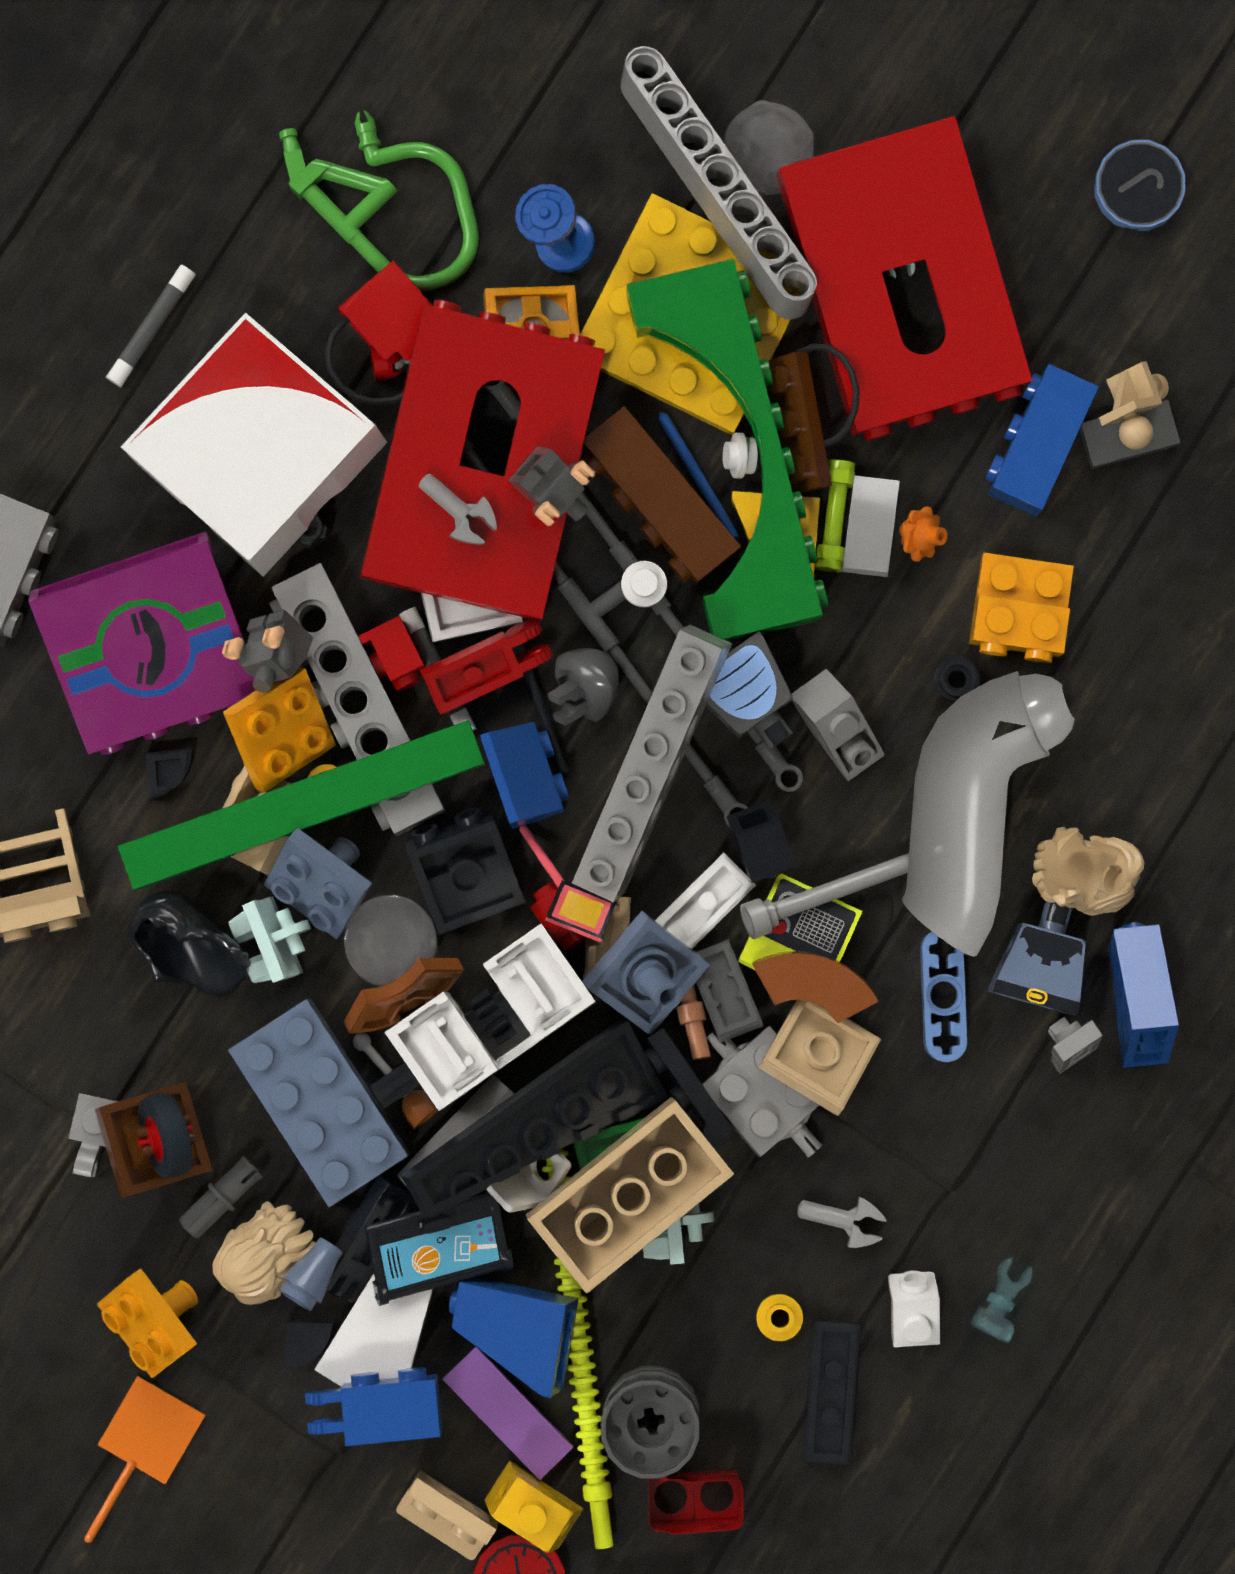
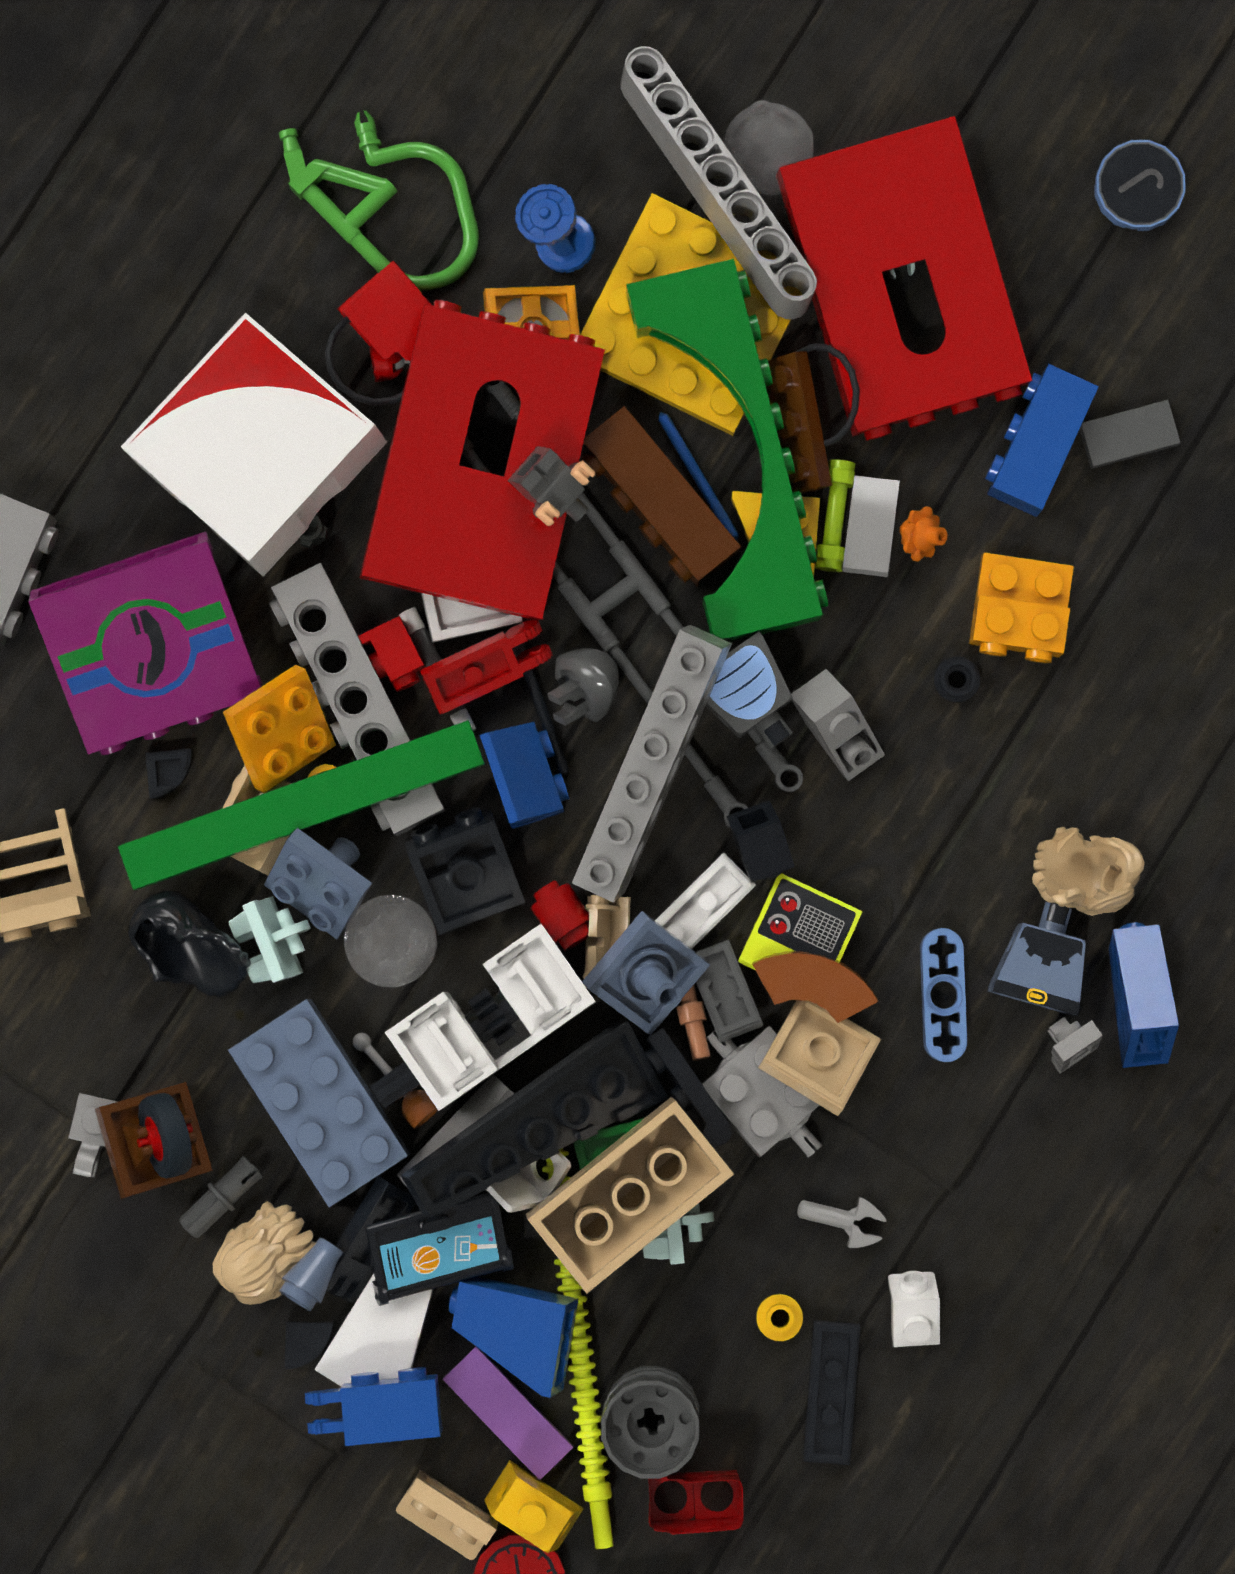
orange piece [84,1376,206,1543] -> none
light orange plate [97,1268,198,1378] -> none
dark grey bar [106,265,196,387] -> none
dark grey piece [222,610,313,692] -> none
dark orange tile [344,958,464,1033] -> none
light grey bar [419,474,497,545] -> none
piece [519,825,617,942] -> none
white plate [621,561,667,607] -> none
white plate [723,433,758,478] -> none
light grey piece [740,845,947,939] -> none
light grey animal [902,671,1075,957] -> none
clear light blue piece [970,1257,1032,1343] -> none
tan piece [1099,361,1169,450] -> none

